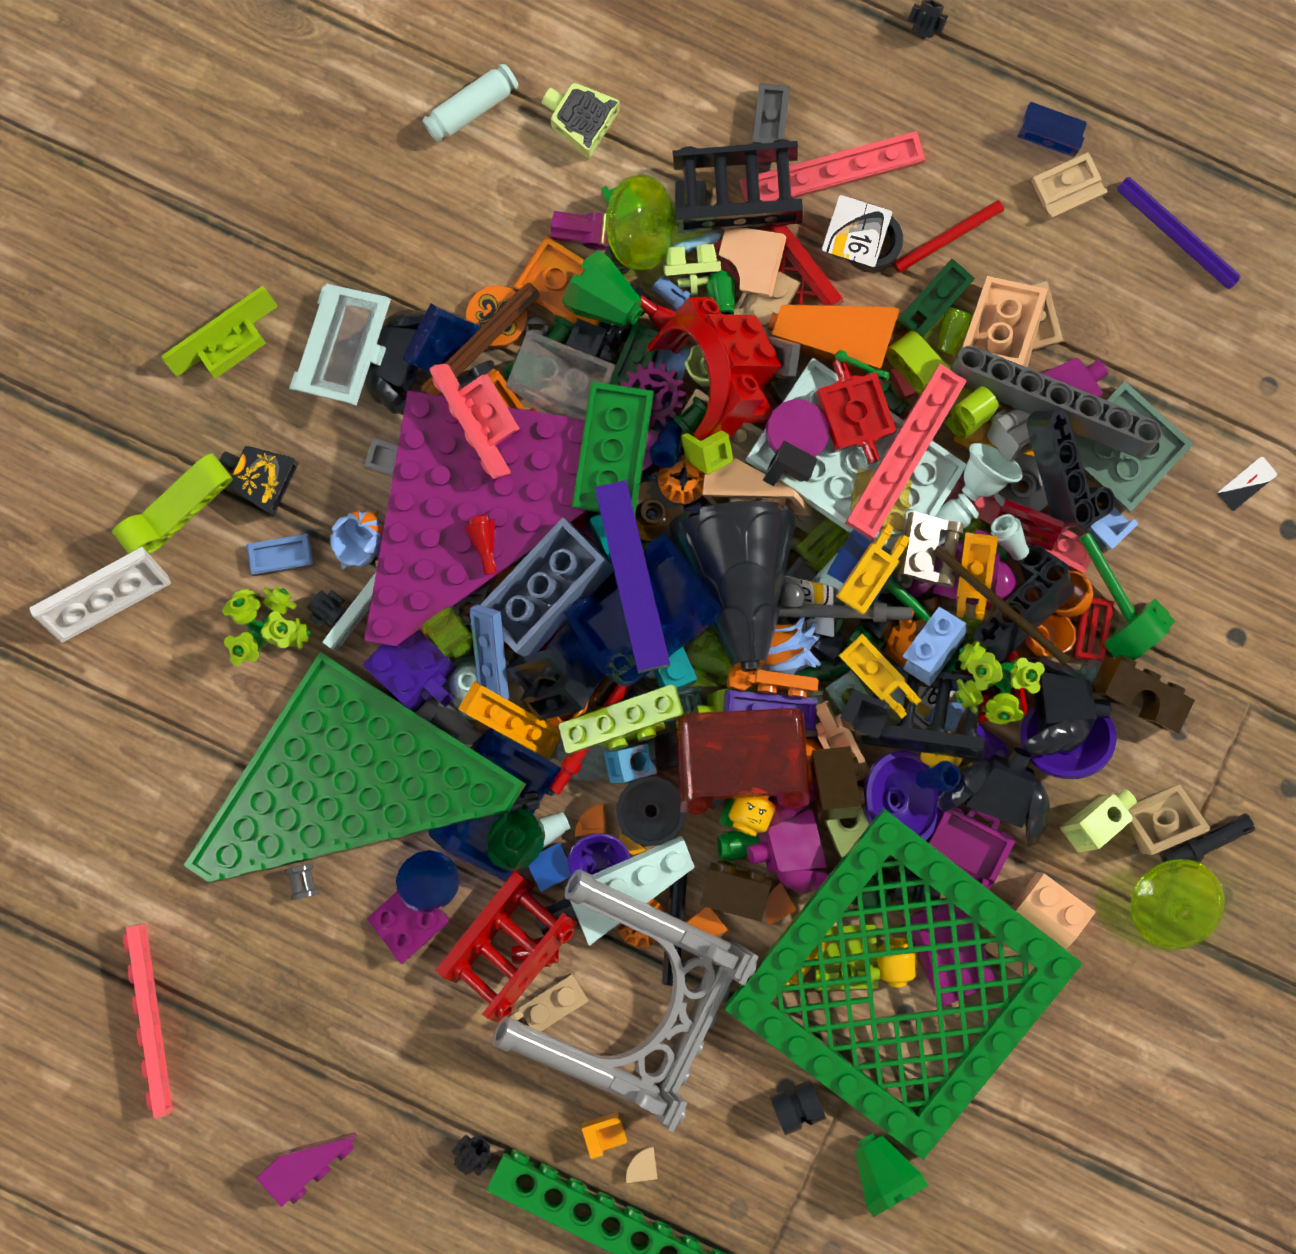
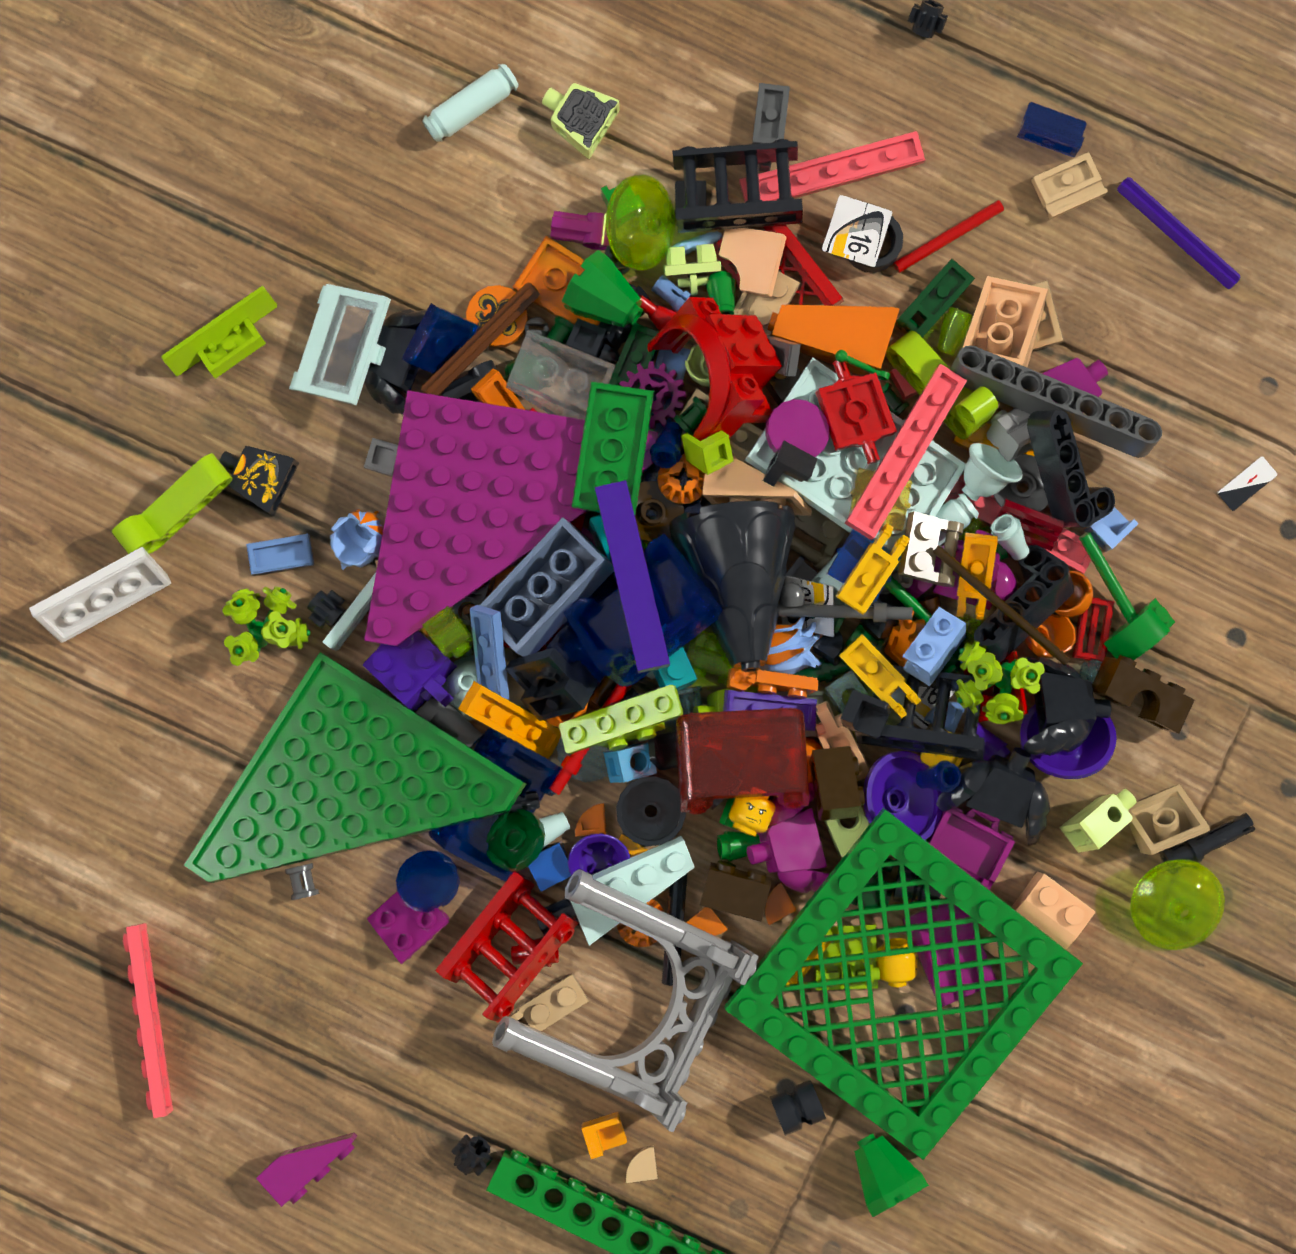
coral bracket [429,364,519,479] -> none
red cone [464,514,497,575] -> none
clear neon green tile [795,517,855,572] -> none
sand green plate [1074,381,1194,513] -> none

